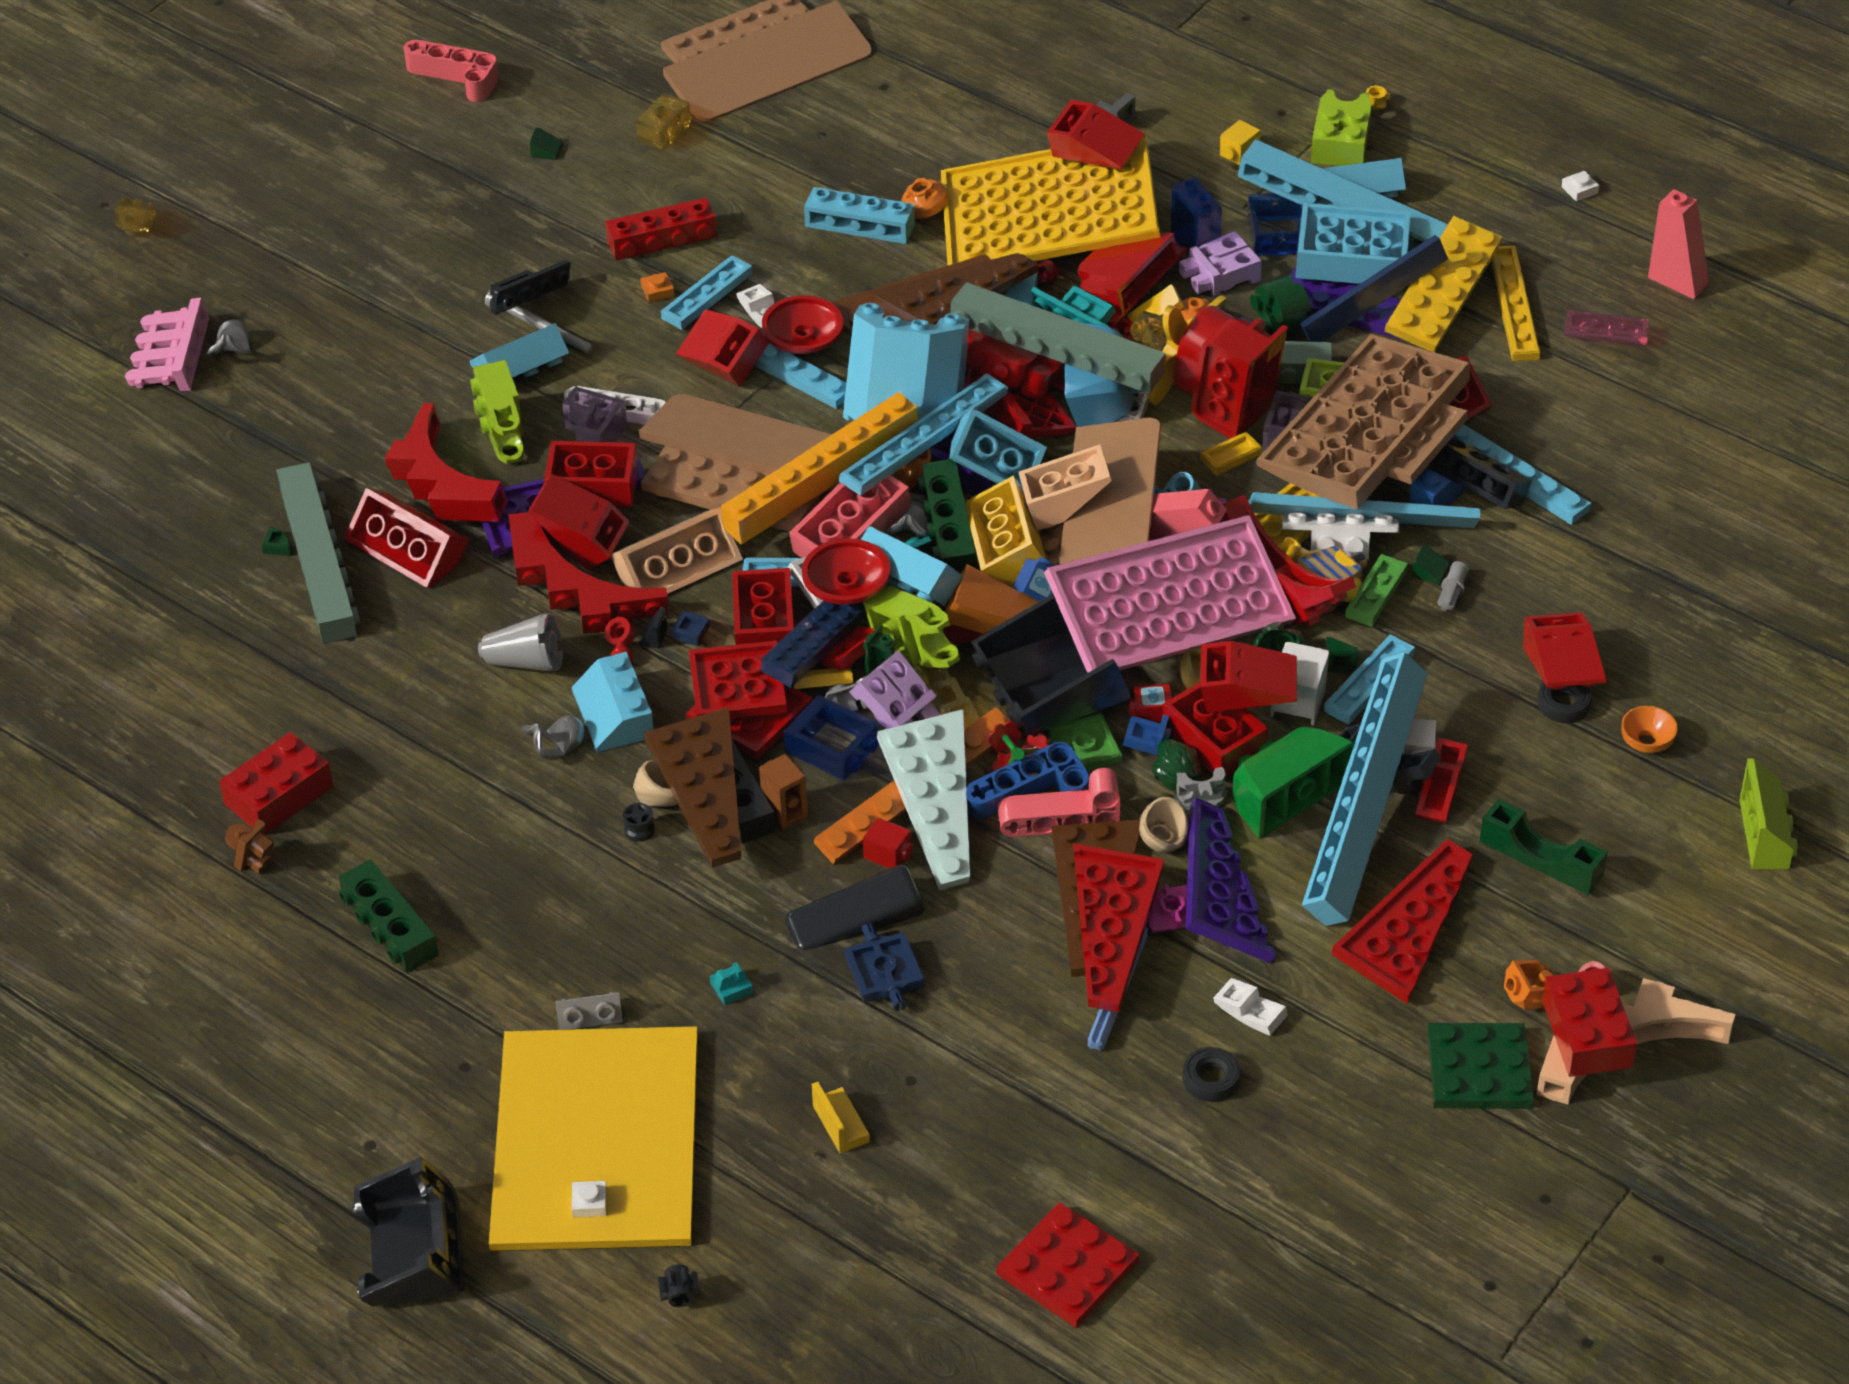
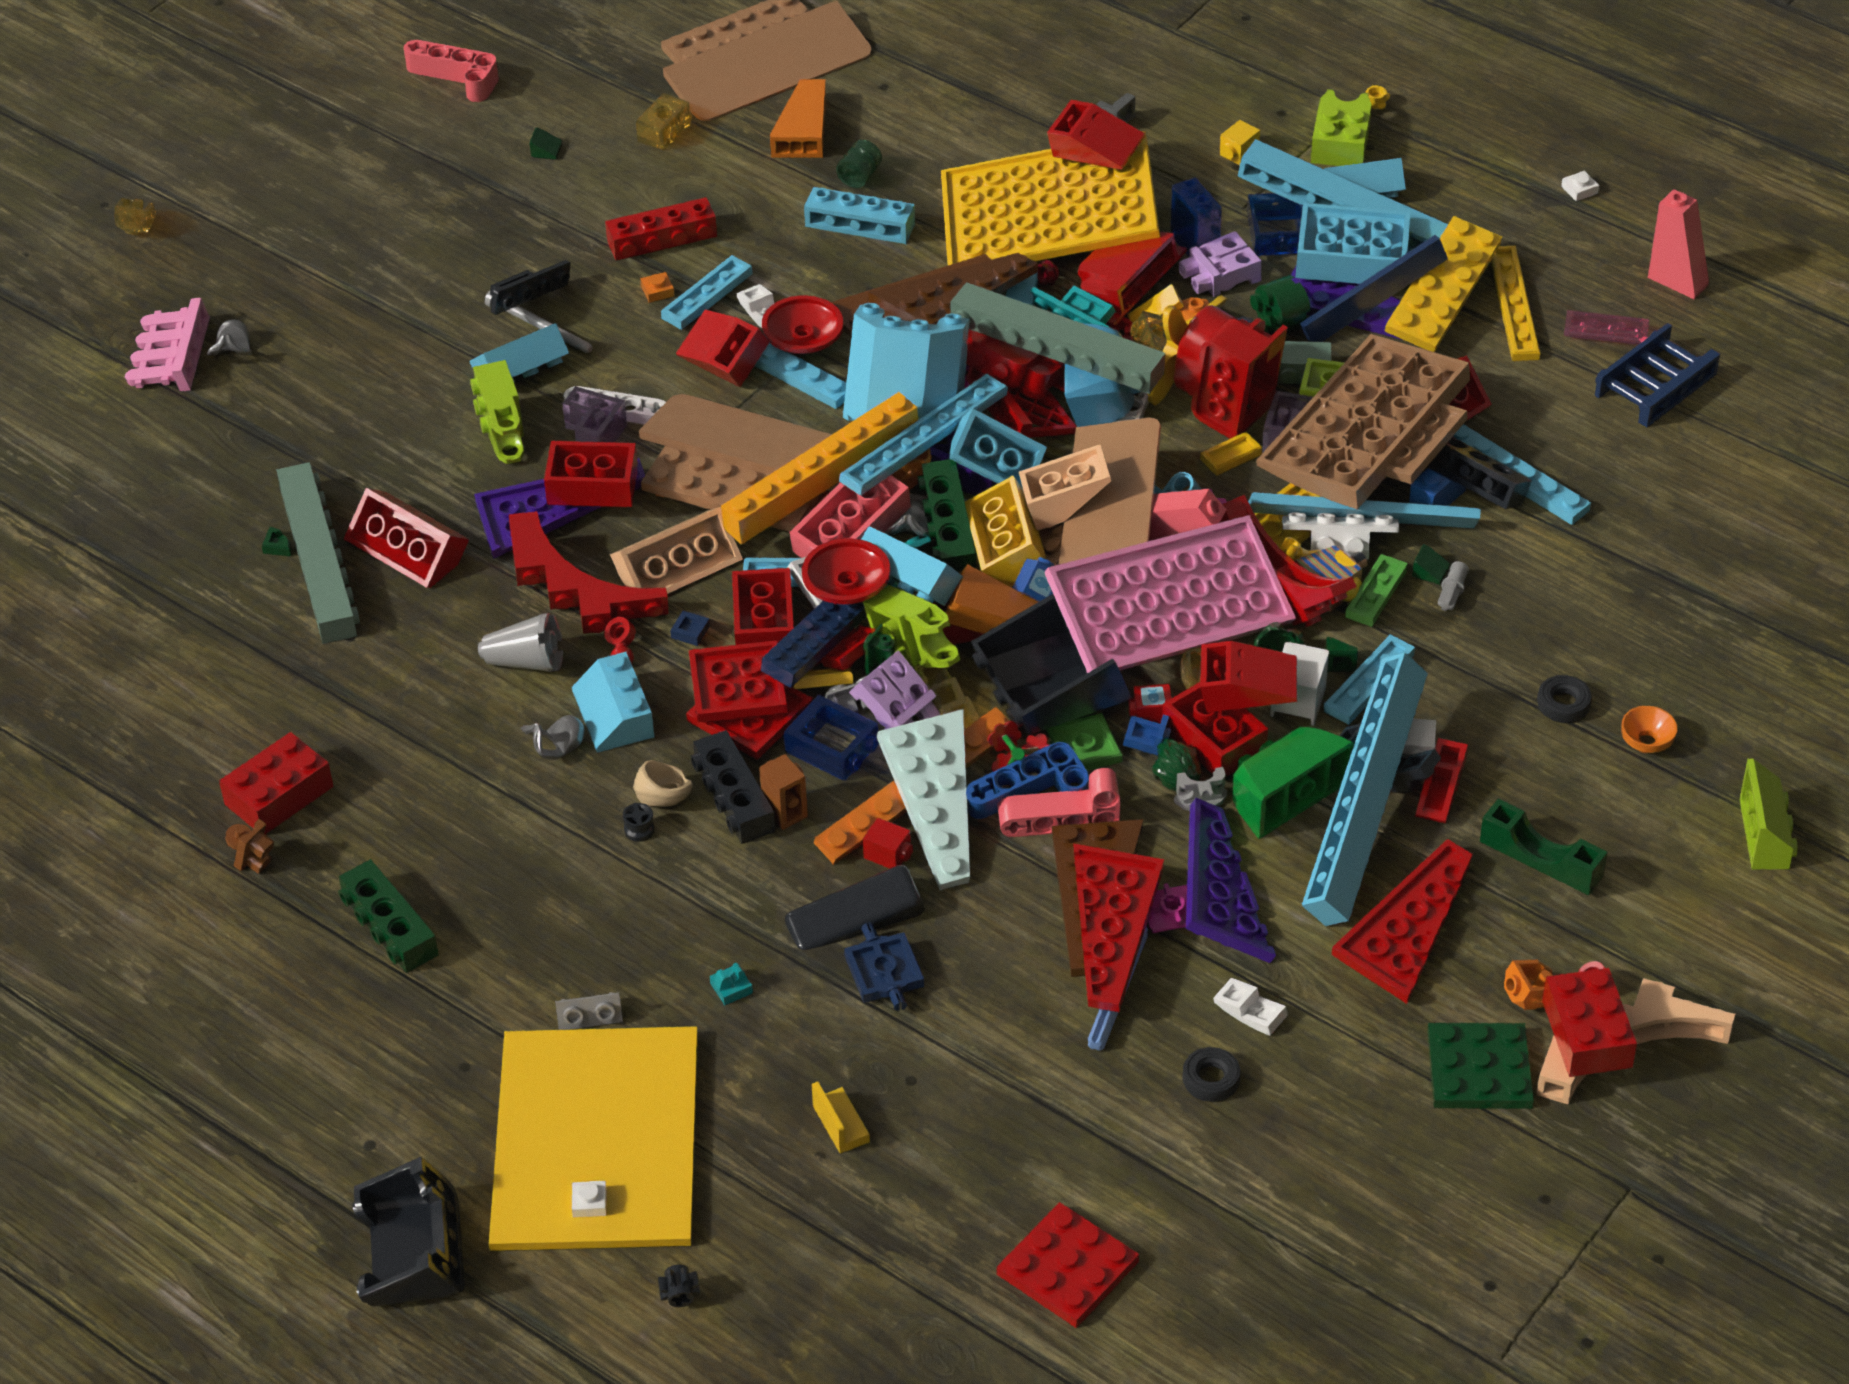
red arch [385,403,508,522] -> none
red slope [528,474,630,570] -> none
black slope [639,607,668,649] -> none
reddish brown wing [644,707,741,868] -> none
orange piece [901,178,949,219] -> none
tan hair [1139,797,1189,853] -> none
red slope [1523,612,1606,689] -> none
none -> orange slope [770,79,827,158]
none -> clear green wheel [836,139,882,188]
none -> dark blue fence [1595,323,1720,428]

